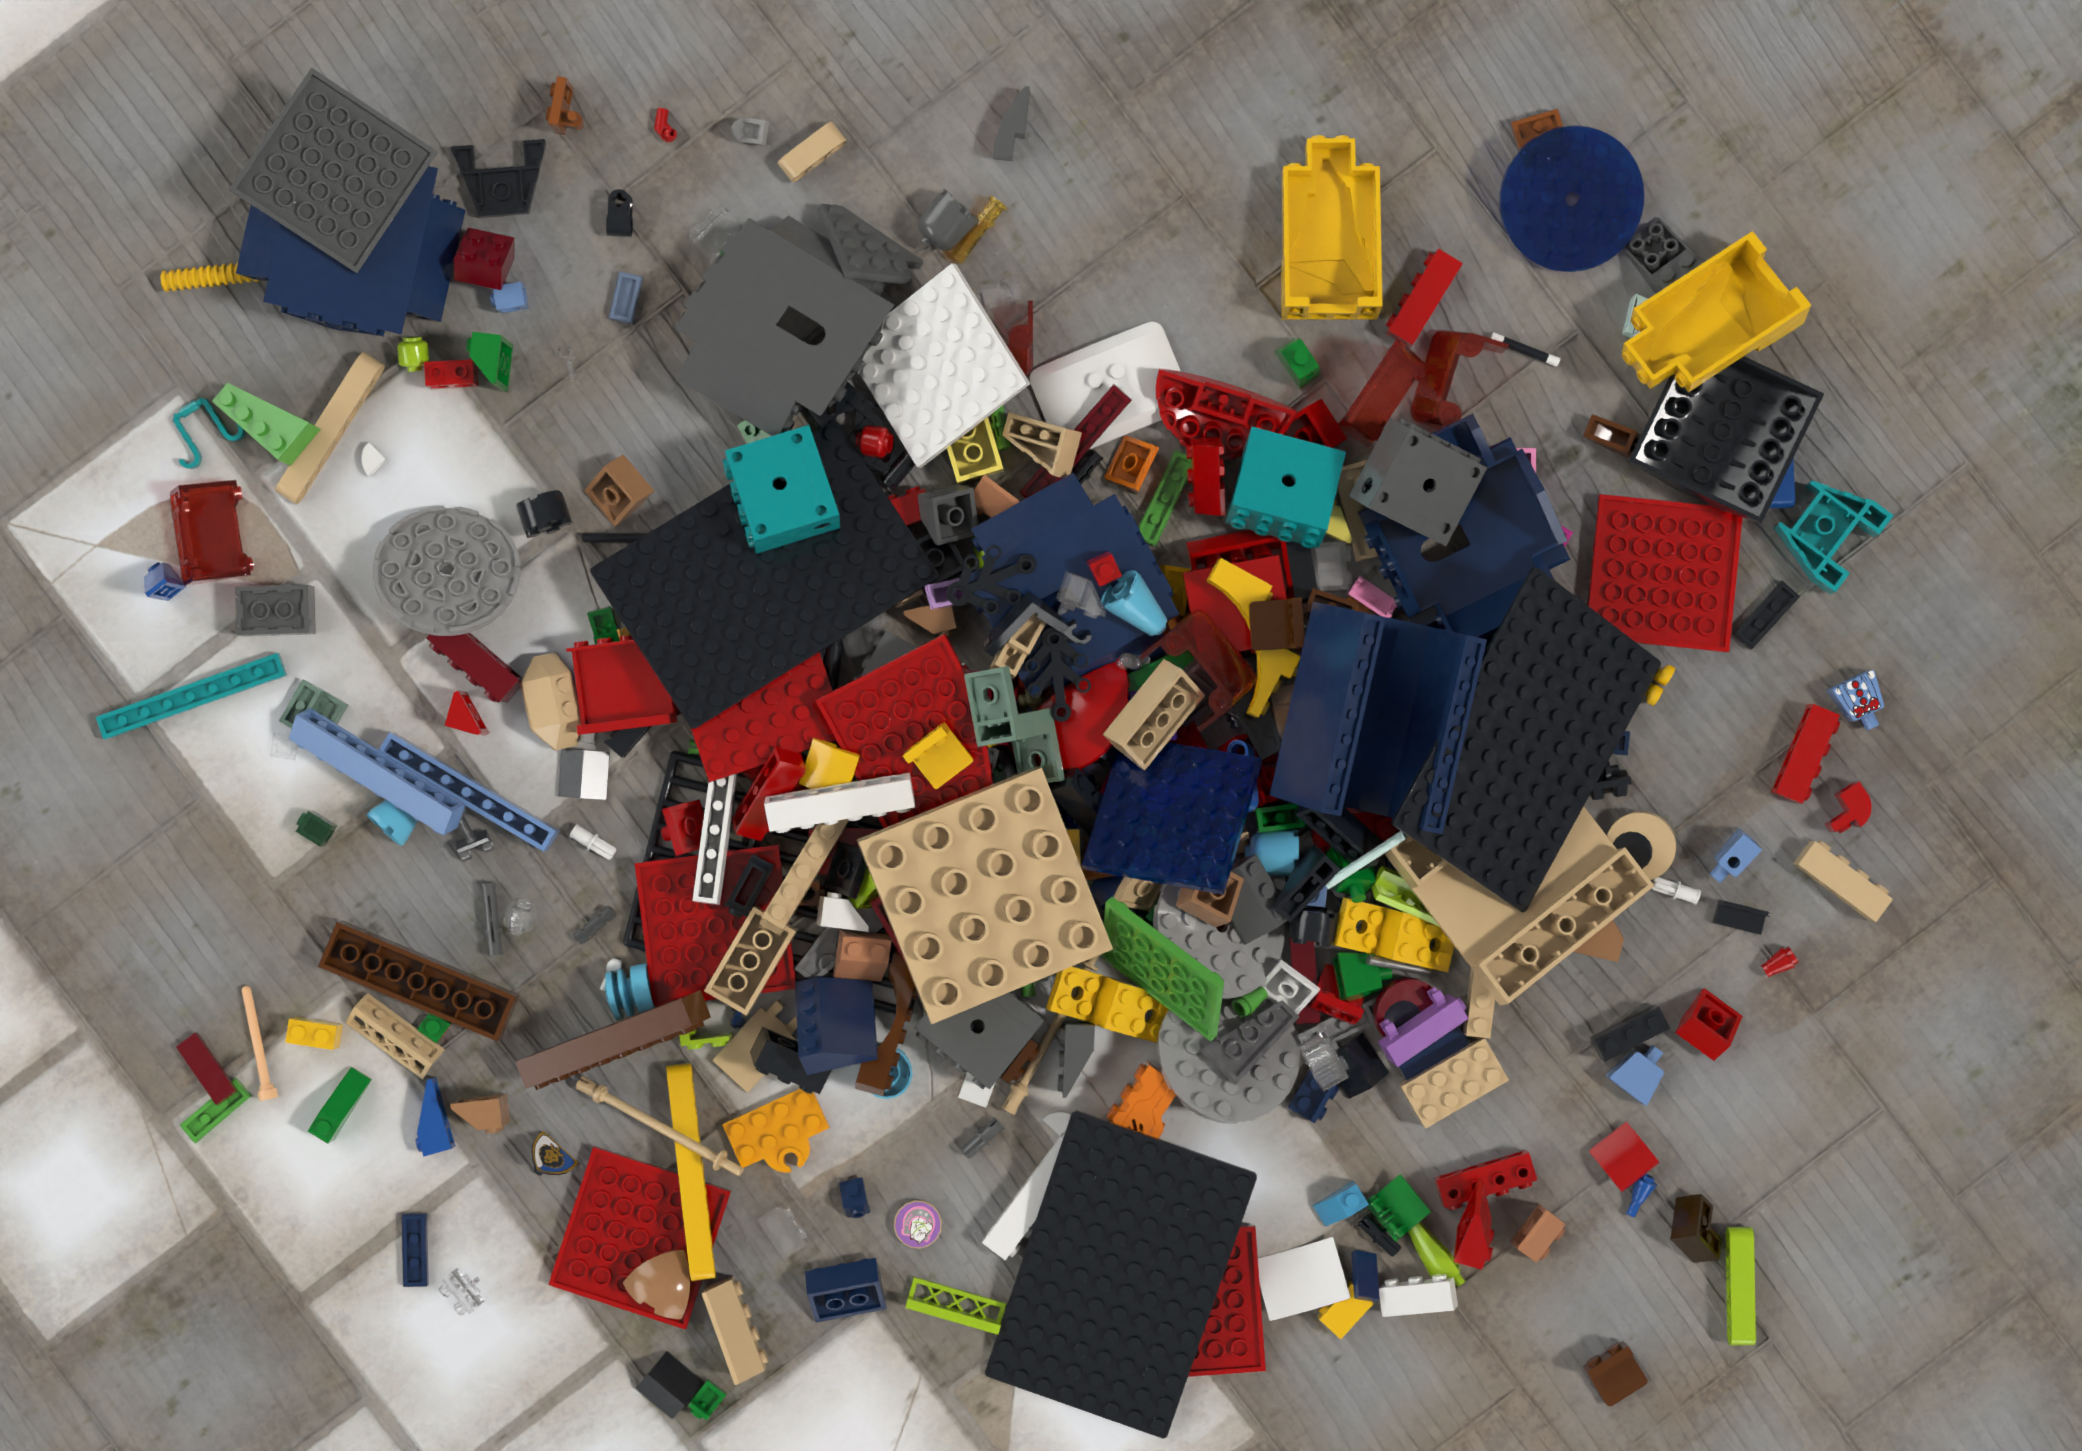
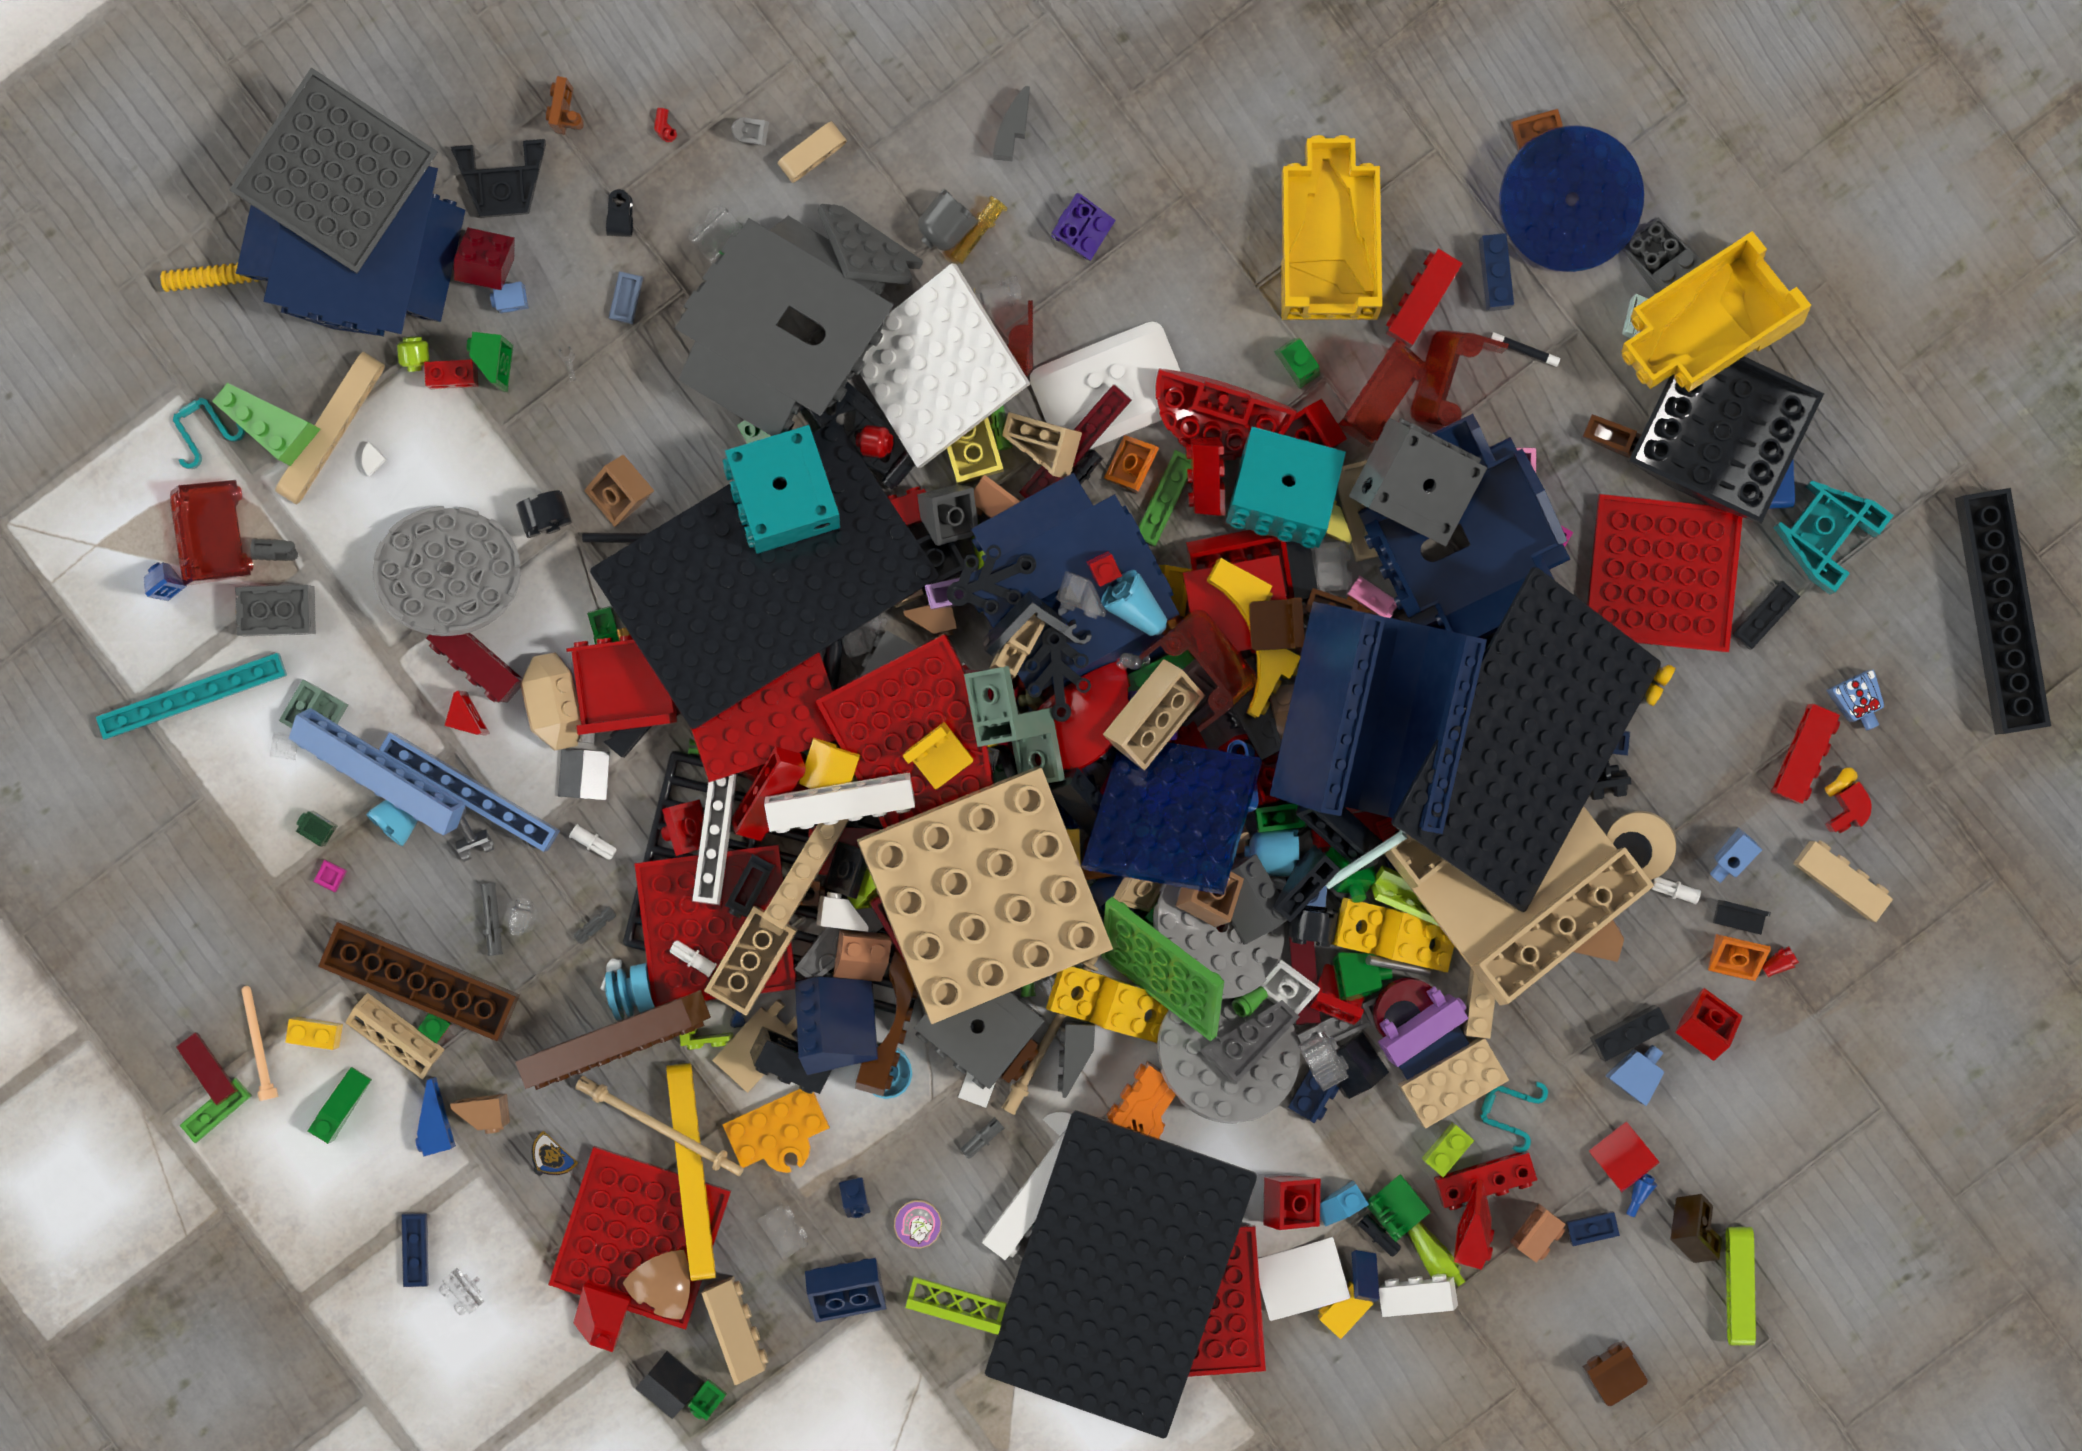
none -> dark grey hinge [250,538,298,561]
none -> dark pink tile [313,860,347,892]
none -> red slope [573,1283,631,1352]
none -> white axle [670,940,717,978]
none -> dark purple plate [1051,193,1116,261]
none -> red slope [1263,1176,1321,1230]
none -> lime brick [1422,1122,1475,1177]
none -> dark blue brick [1478,233,1514,312]
none -> teal piece [1480,1081,1548,1153]
none -> dark blue plate [1566,1211,1620,1246]
none -> orange slope [1708,934,1771,981]
none -> yellow arm [1824,767,1858,797]
none -> black brick [1955,488,2051,735]

